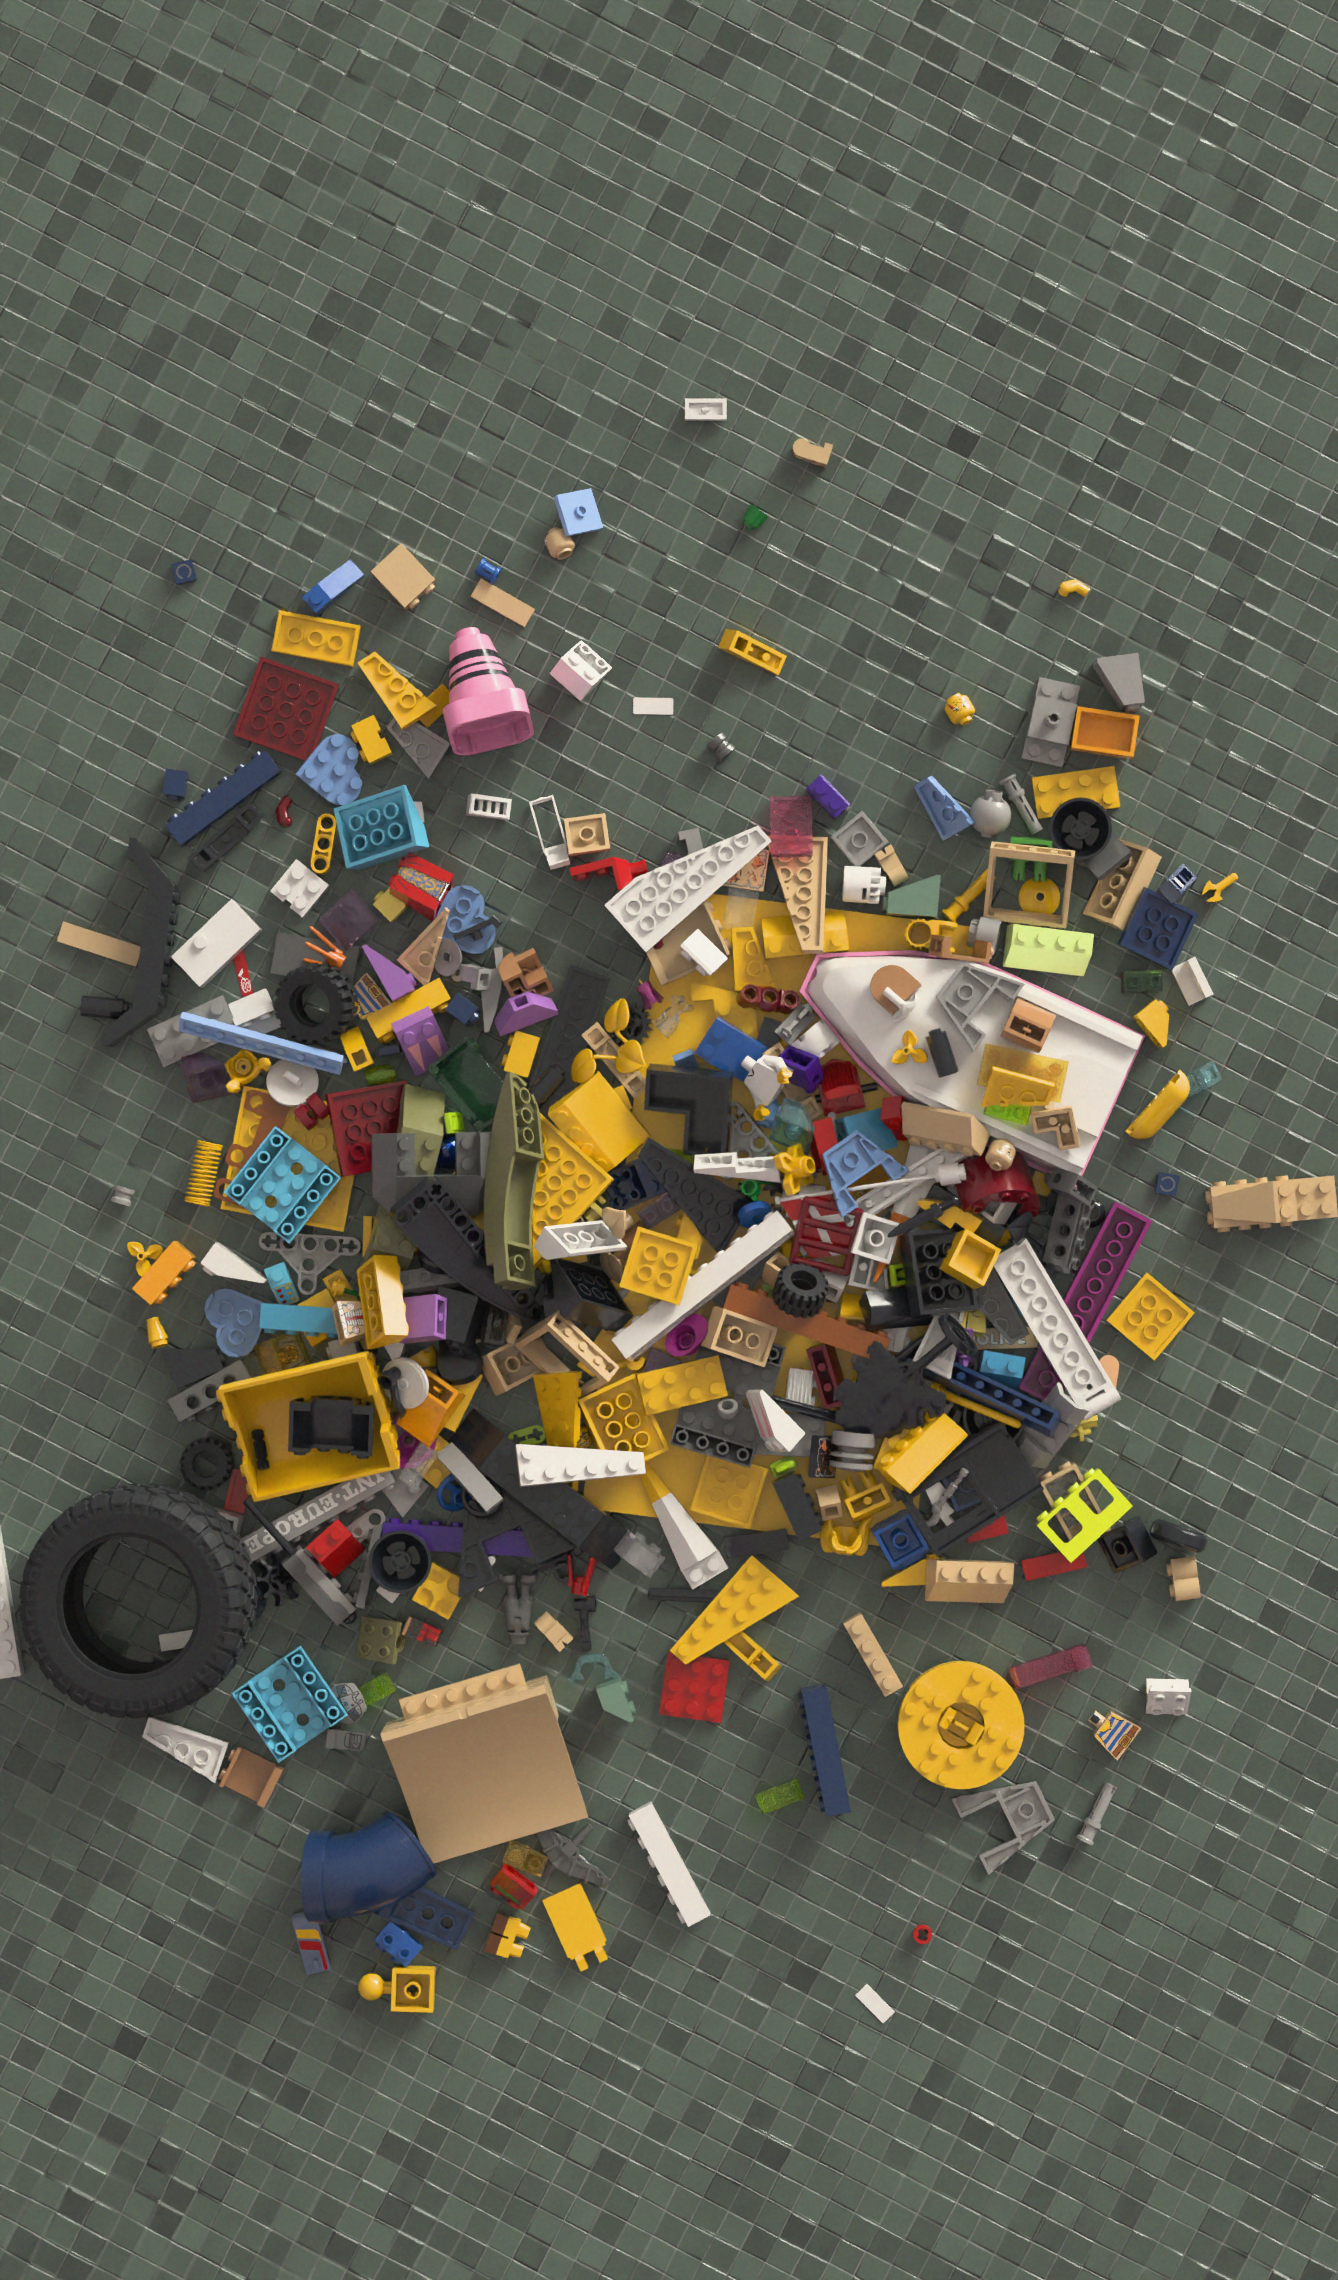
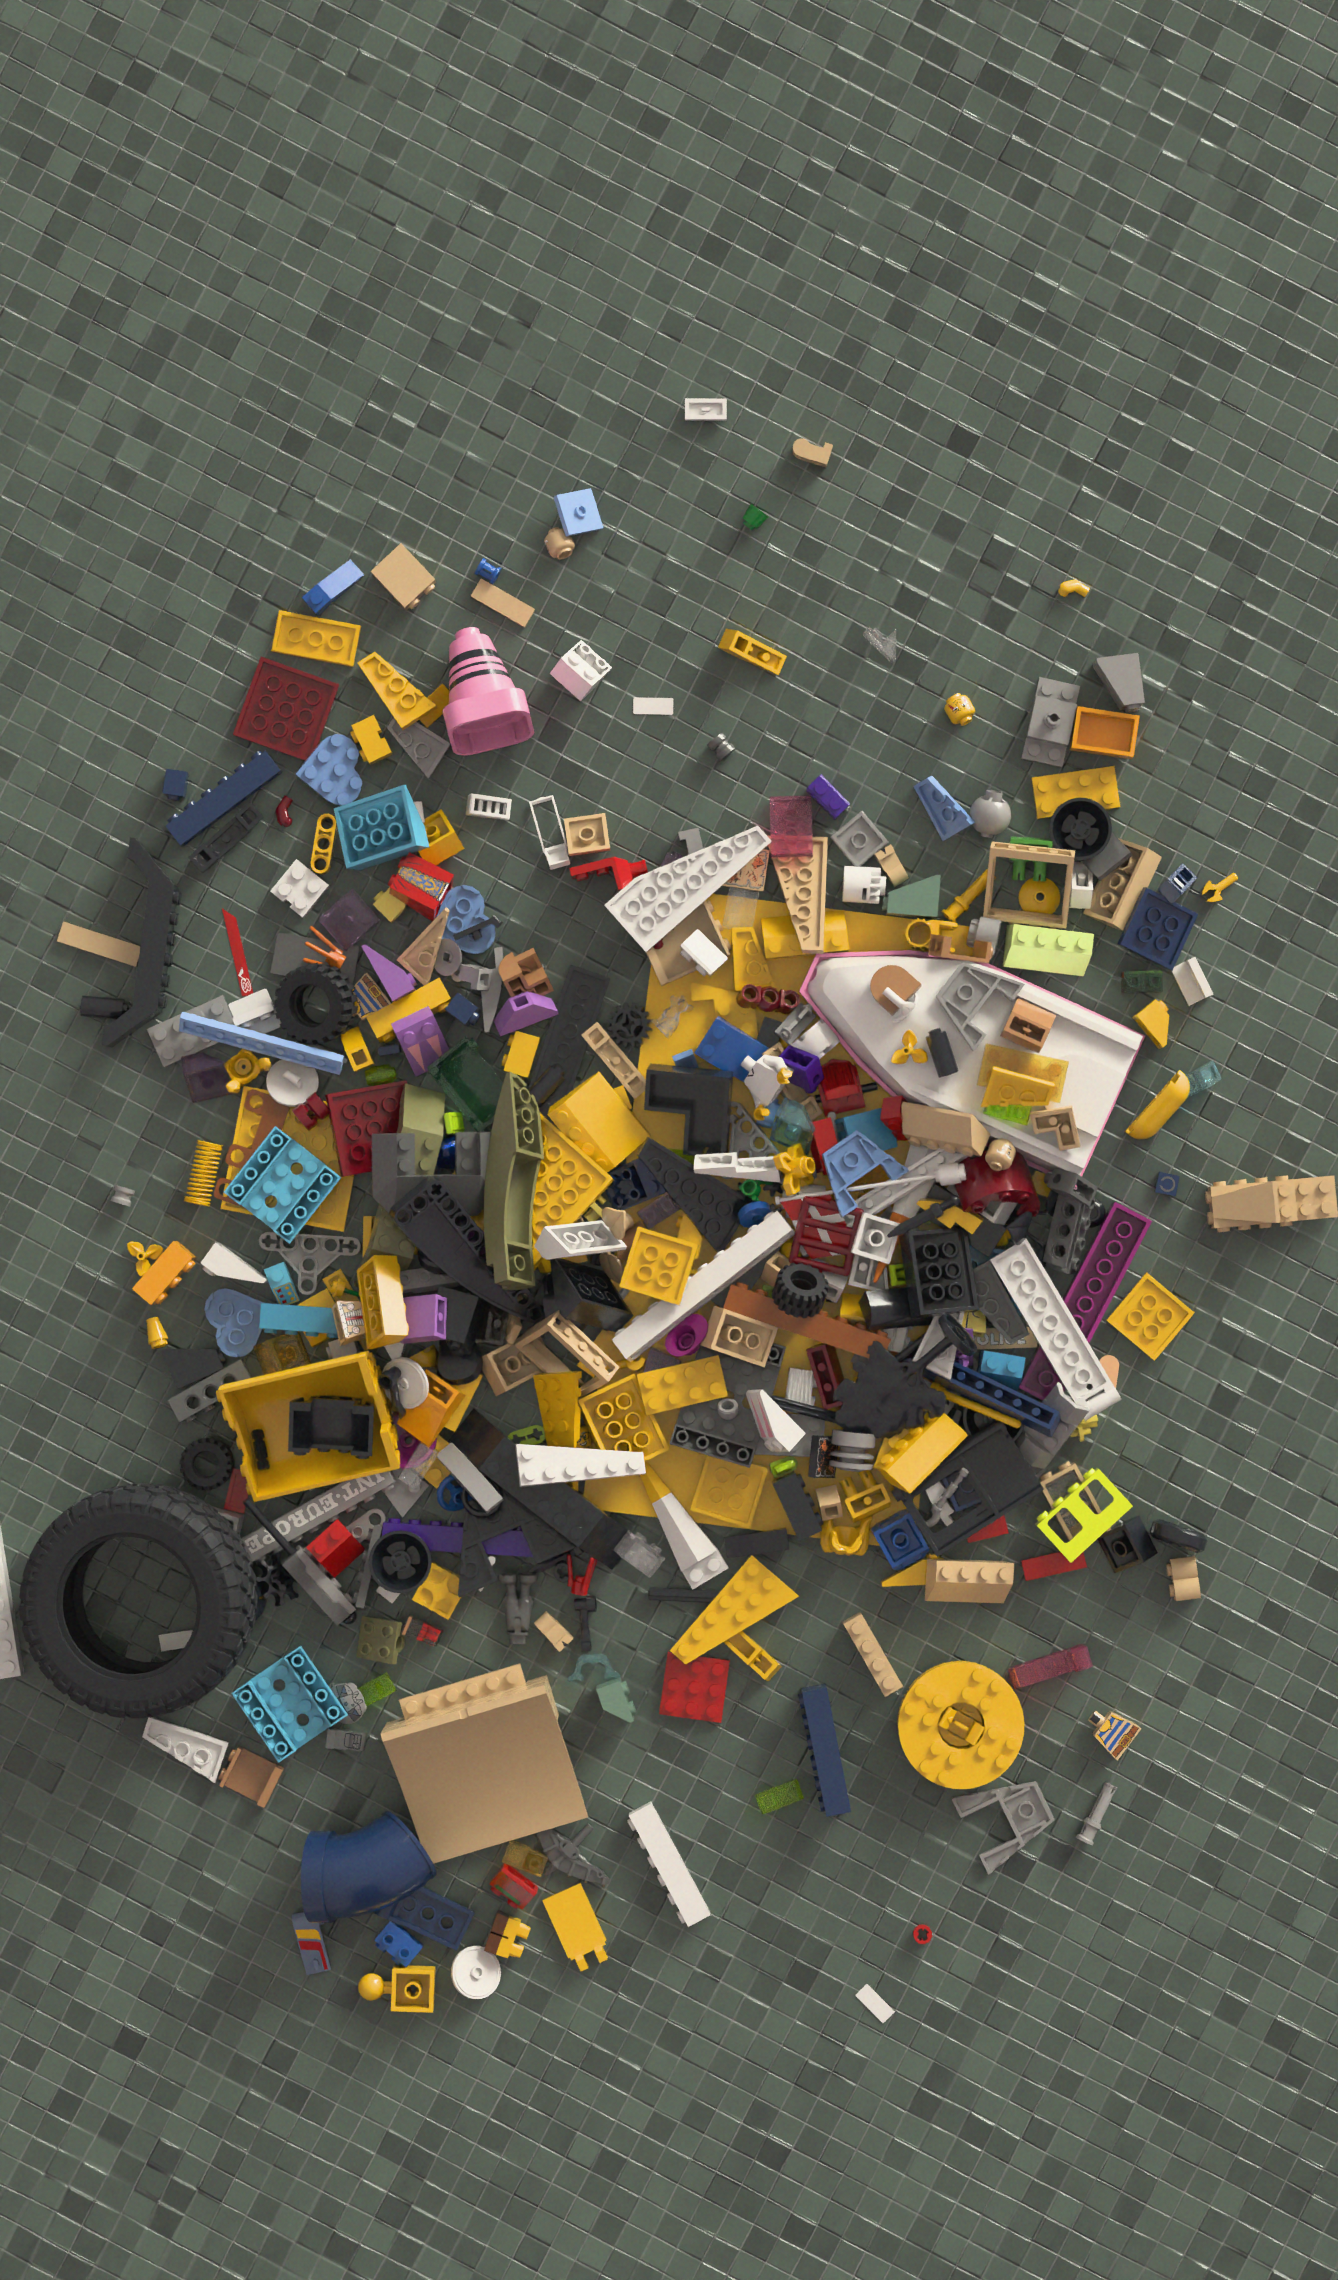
dark blue tile [171,559,197,585] -> none
white brick [171,899,263,988] -> none
yellow plant [571,998,646,1083] -> none
flat silver piece [636,979,664,1010] -> none
yellow piece [939,1229,1001,1290] -> none
light grey pin [999,773,1043,835] -> none
white bracket [1145,1679,1191,1716] -> none
none -> yellow slope [418,809,465,865]
none -> white shield [451,1946,501,1999]
none -> clear slope [863,626,896,664]
none -> white slope [1069,862,1093,909]

